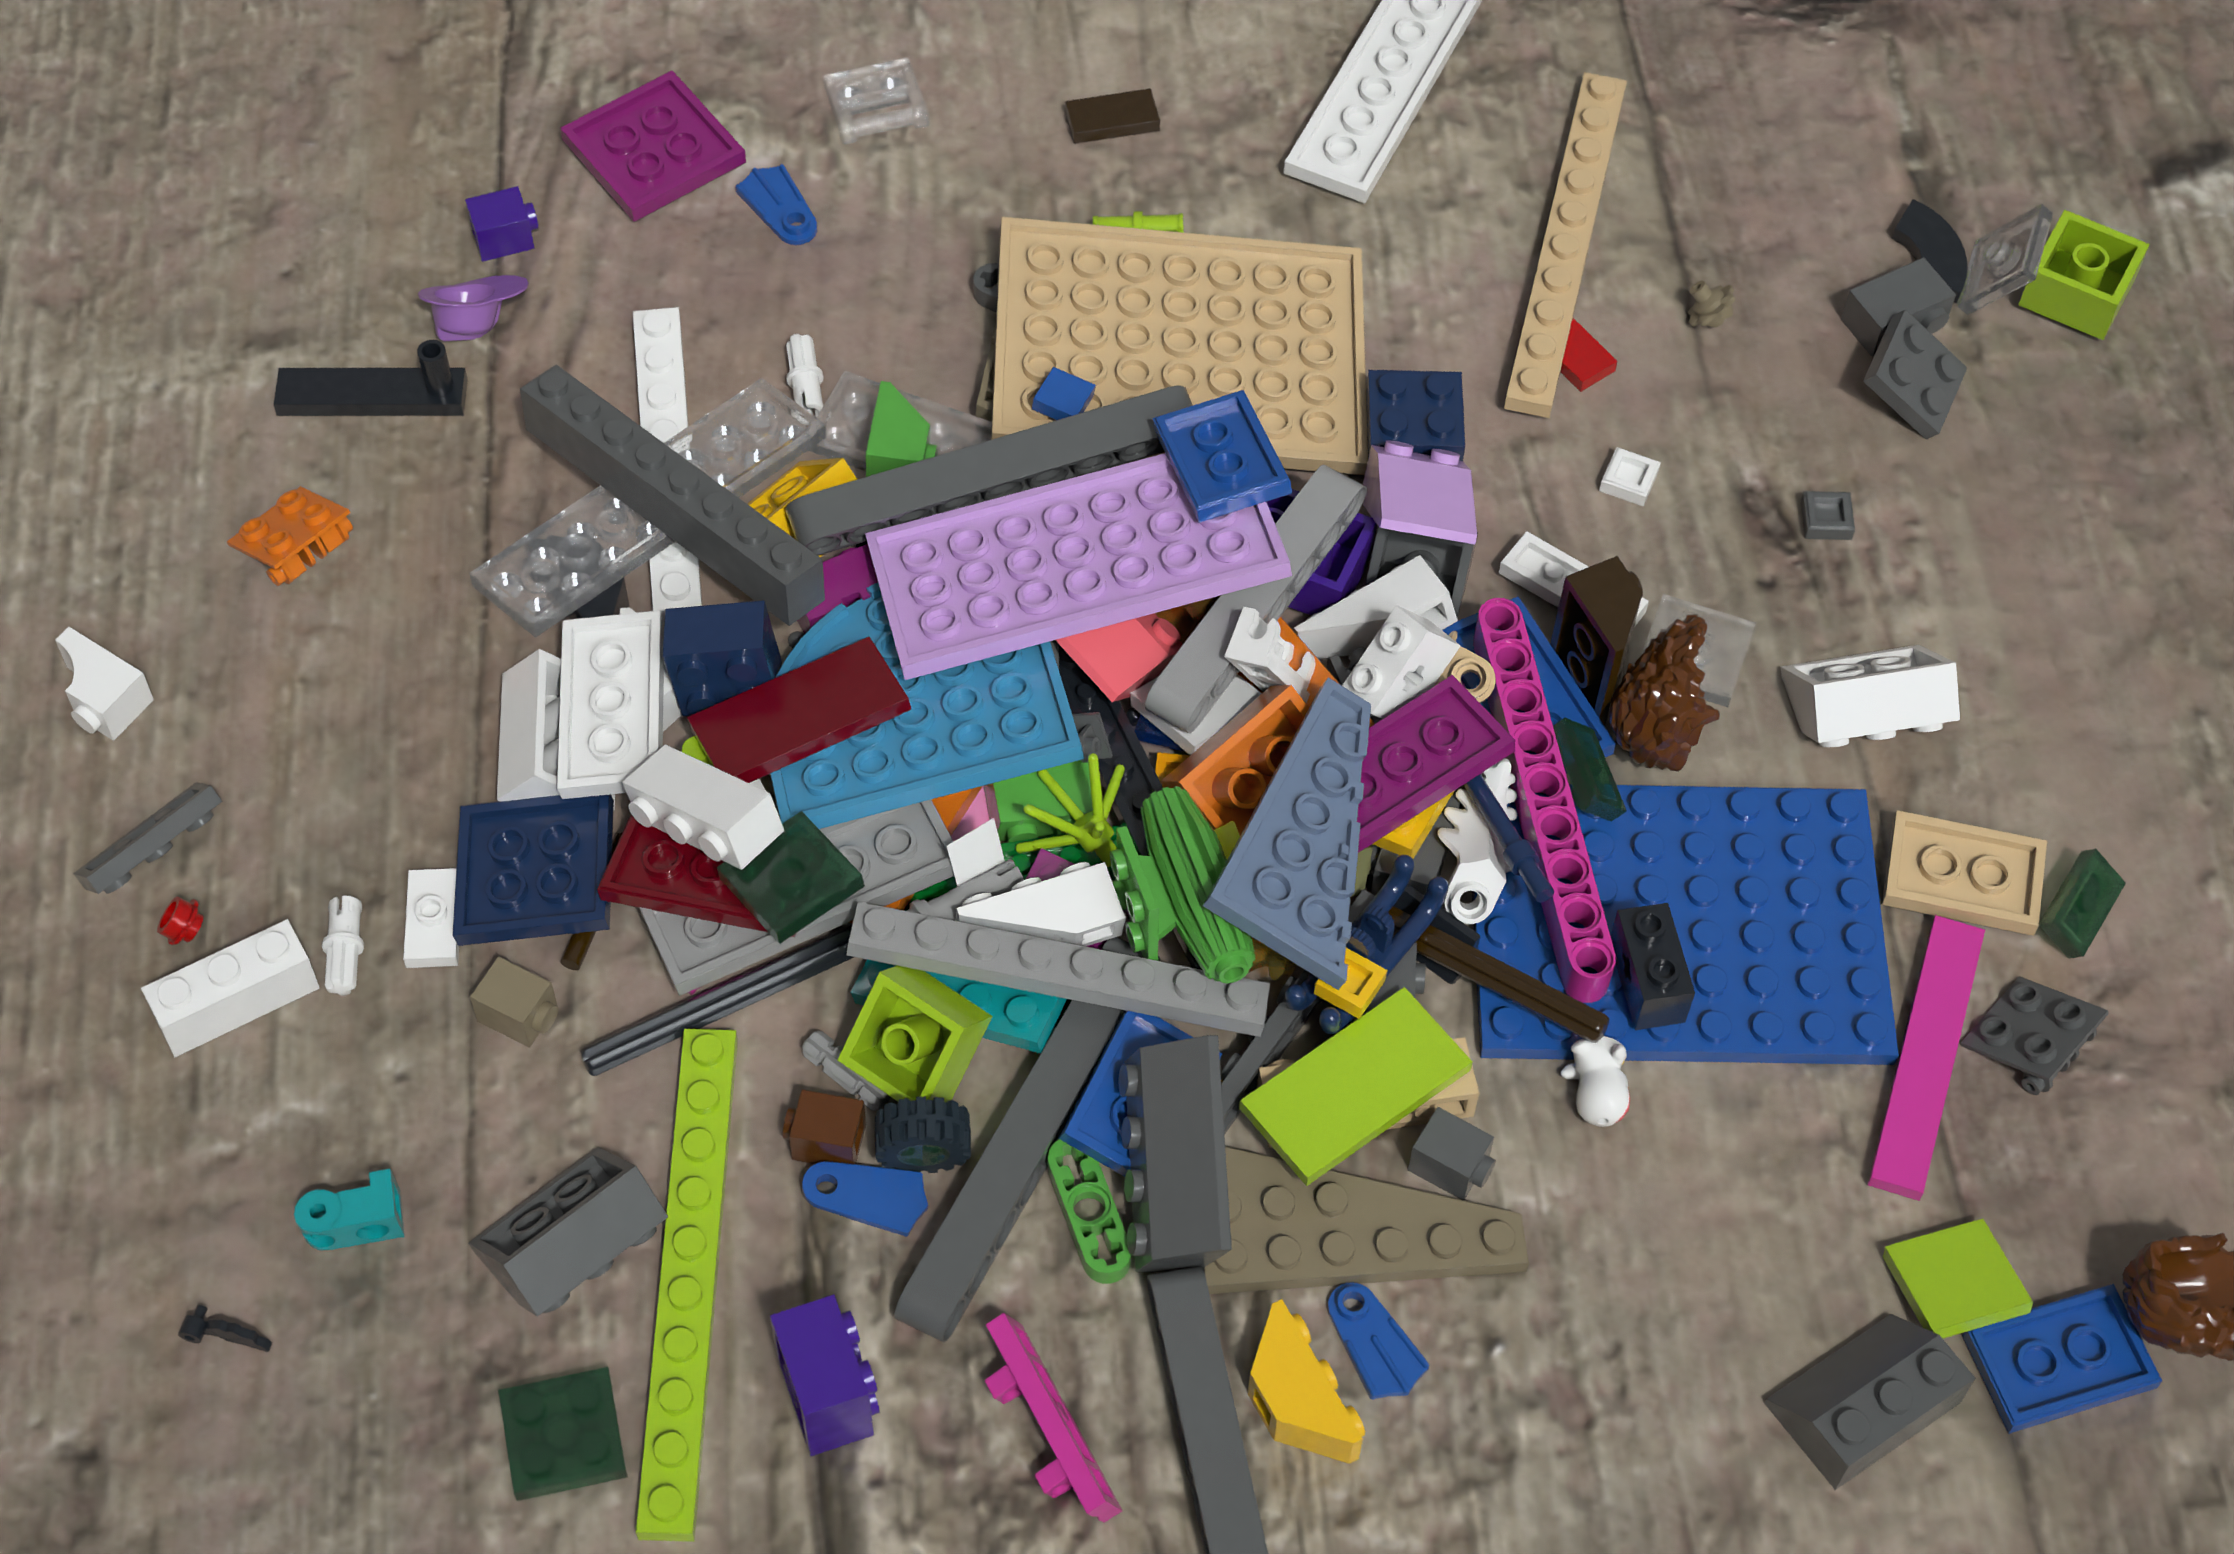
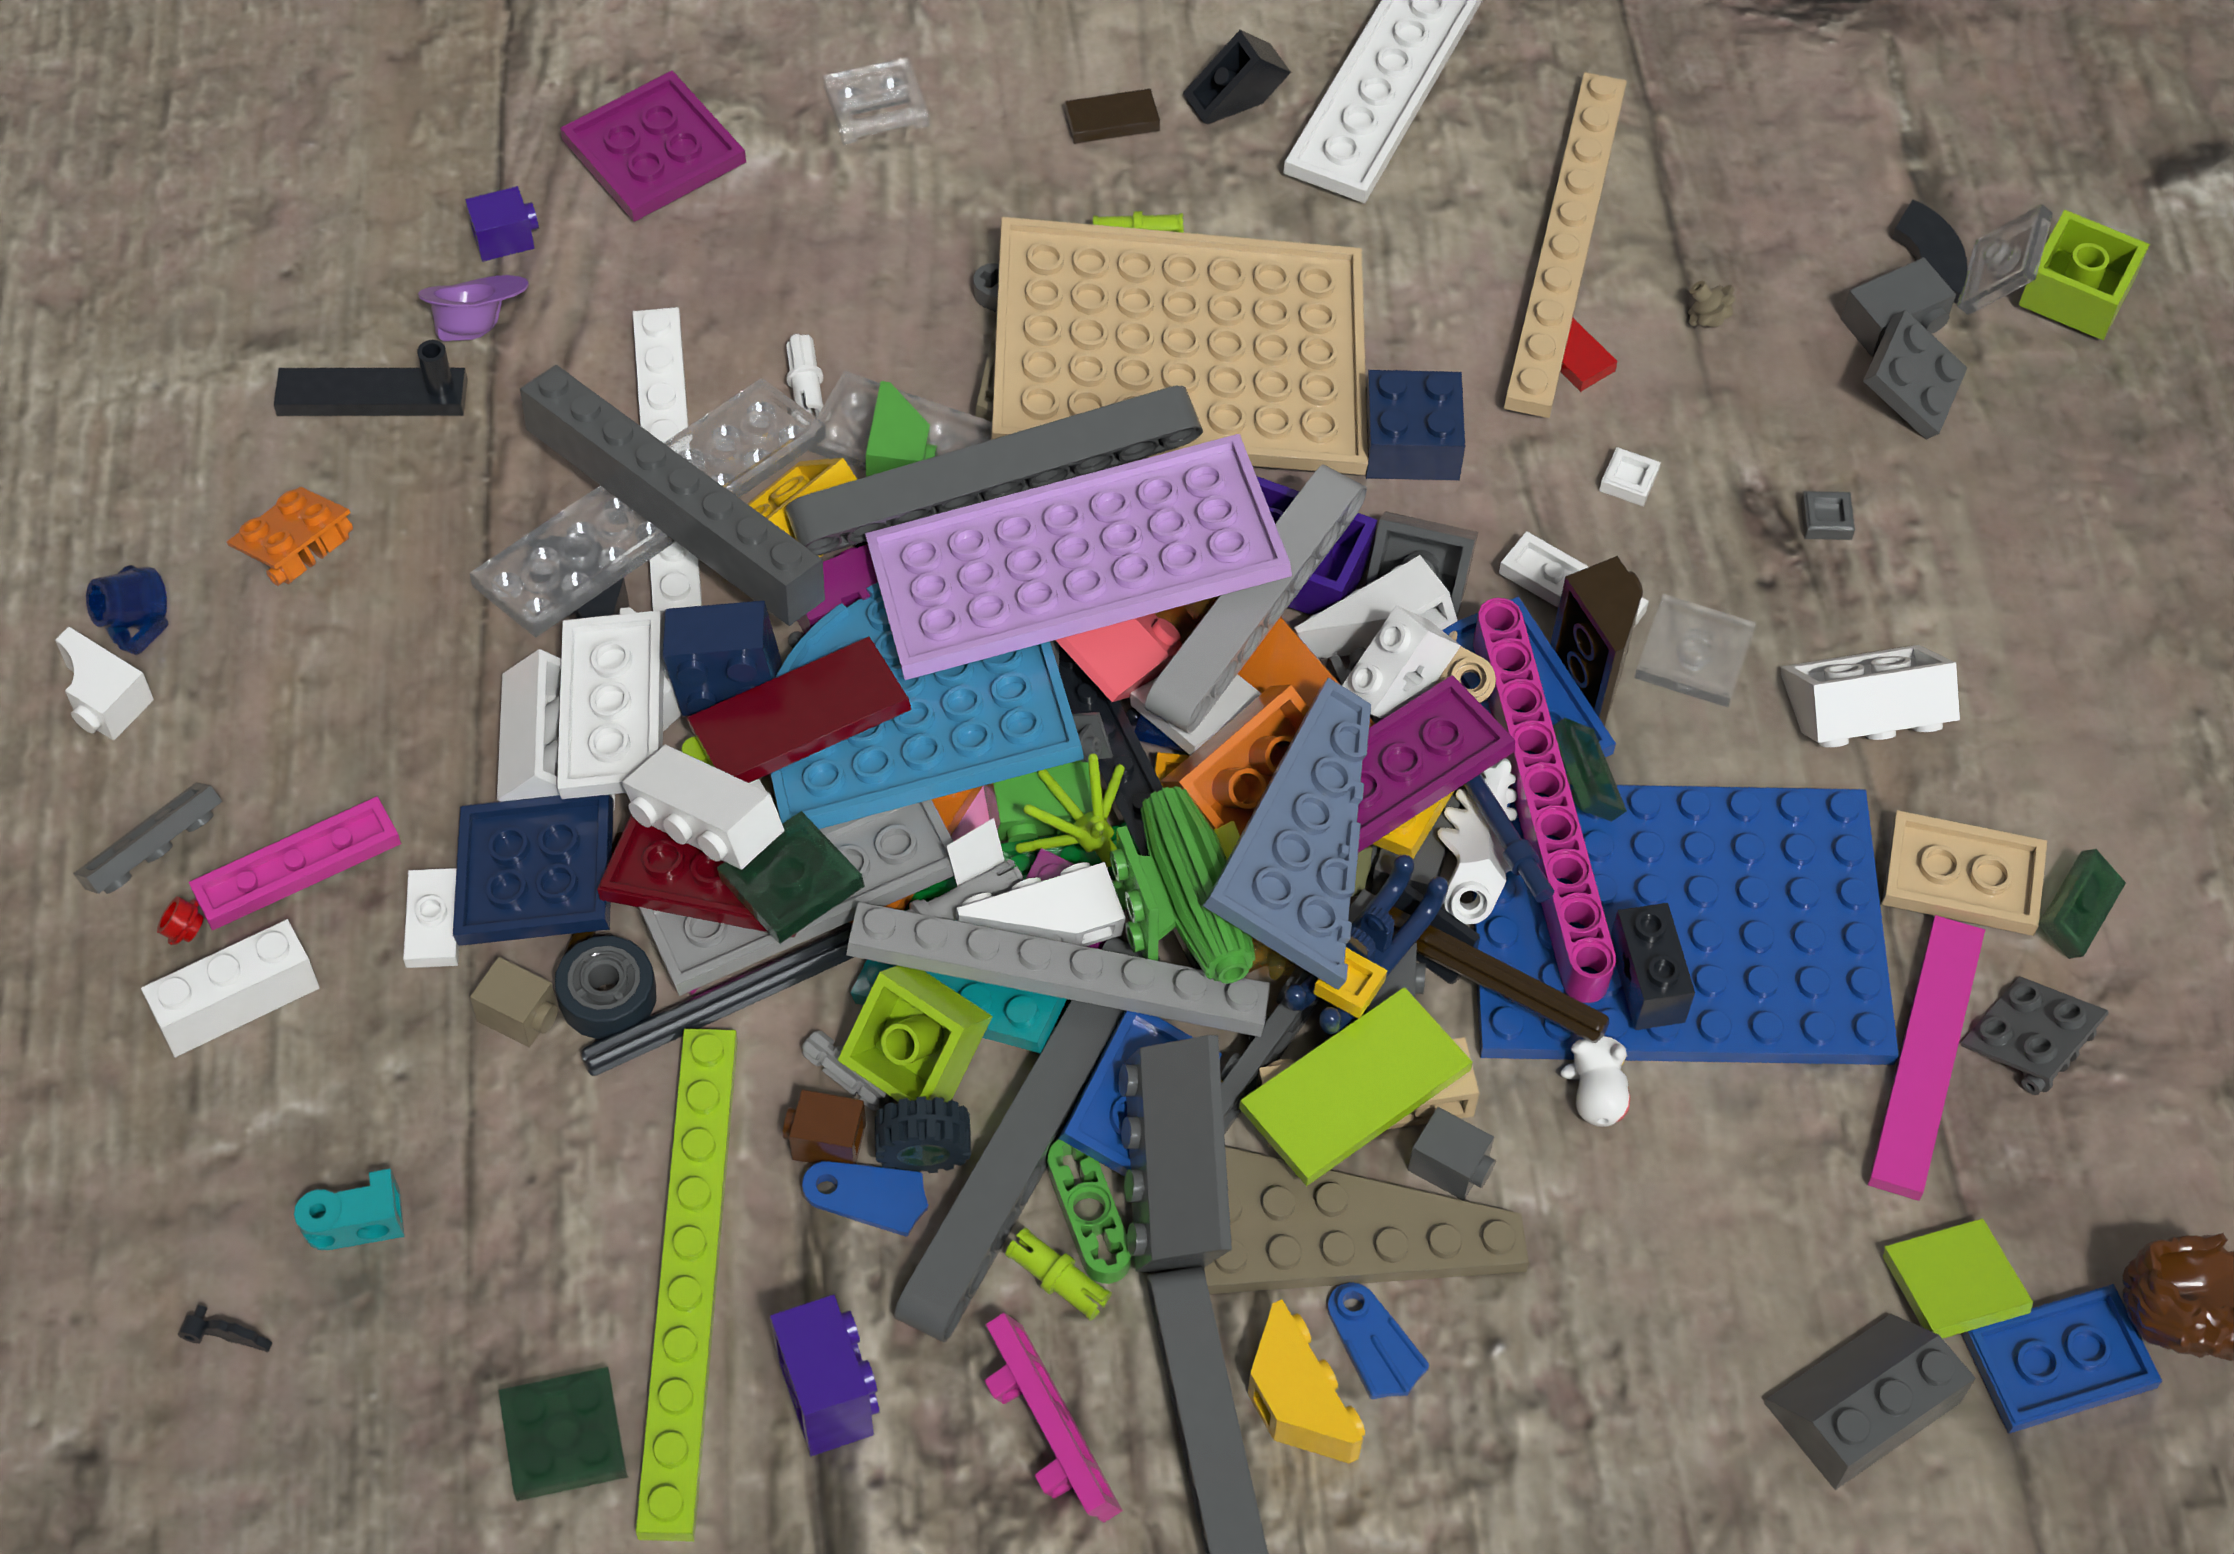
white axle [322,896,364,996] -> none
dark grey slope [468,1147,668,1317] -> none
blue piece [735,164,817,245] -> none
blue tile [1032,367,1096,420] -> none
blue tile [1152,390,1292,523] -> none
white hinge [1224,606,1315,703] -> none
lavender slope [1363,440,1477,545] -> none
reddish brown hair [1609,614,1720,772] -> none
none -> clear blue piece [86,565,169,655]
none -> dark pink plate [188,796,401,931]
none -> wheel [555,936,657,1040]
none -> lime pin [1005,1227,1112,1321]
none -> black slope [1183,30,1291,124]

